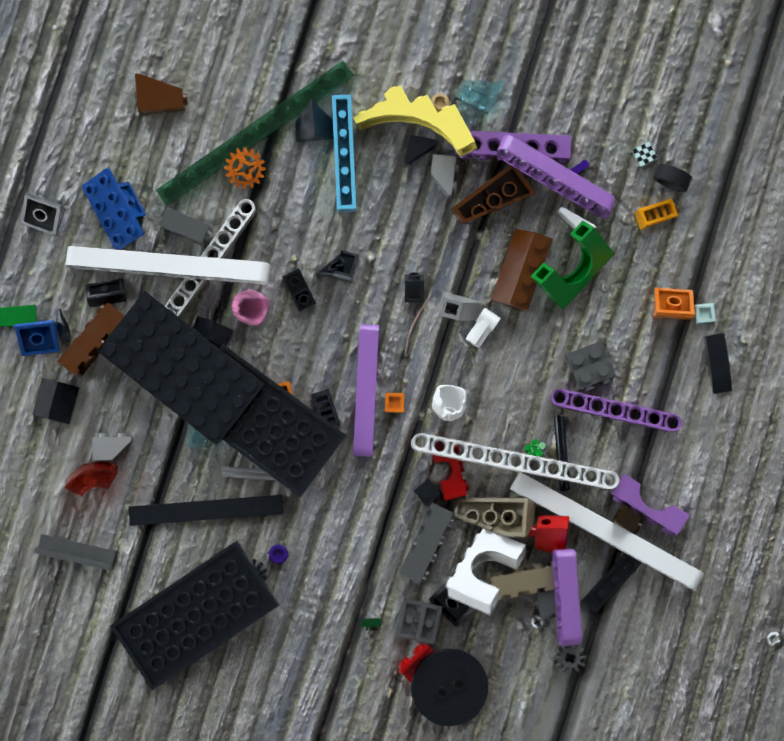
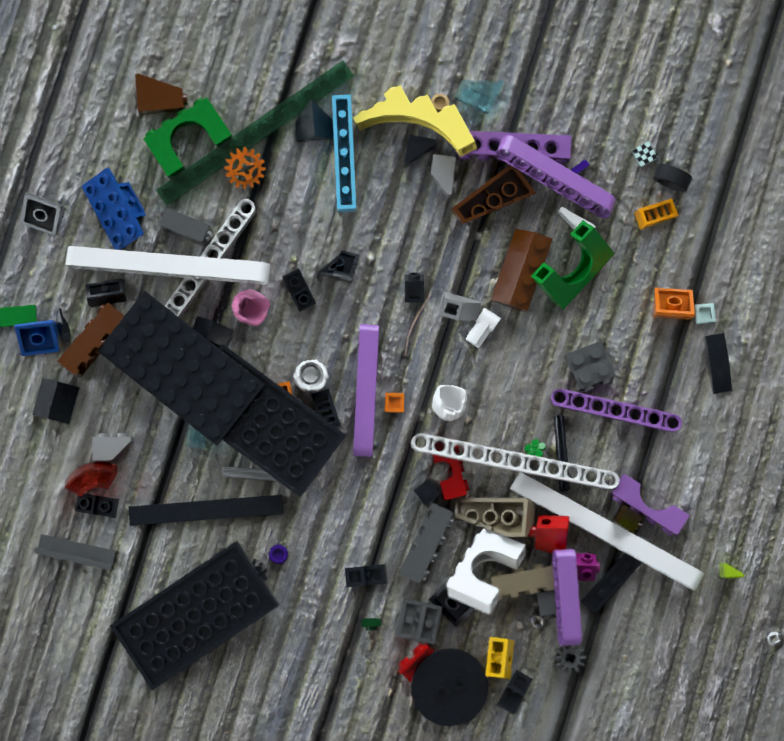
none -> black slope [75,492,119,518]
none -> green arch [143,97,233,179]
none -> white hair [293,360,329,393]
none -> black slope [345,564,388,587]
none -> yellow brick [485,637,515,679]
none -> black slope [496,670,533,715]
none -> magenta brick [575,553,600,581]
none -> lime slope [719,562,744,578]

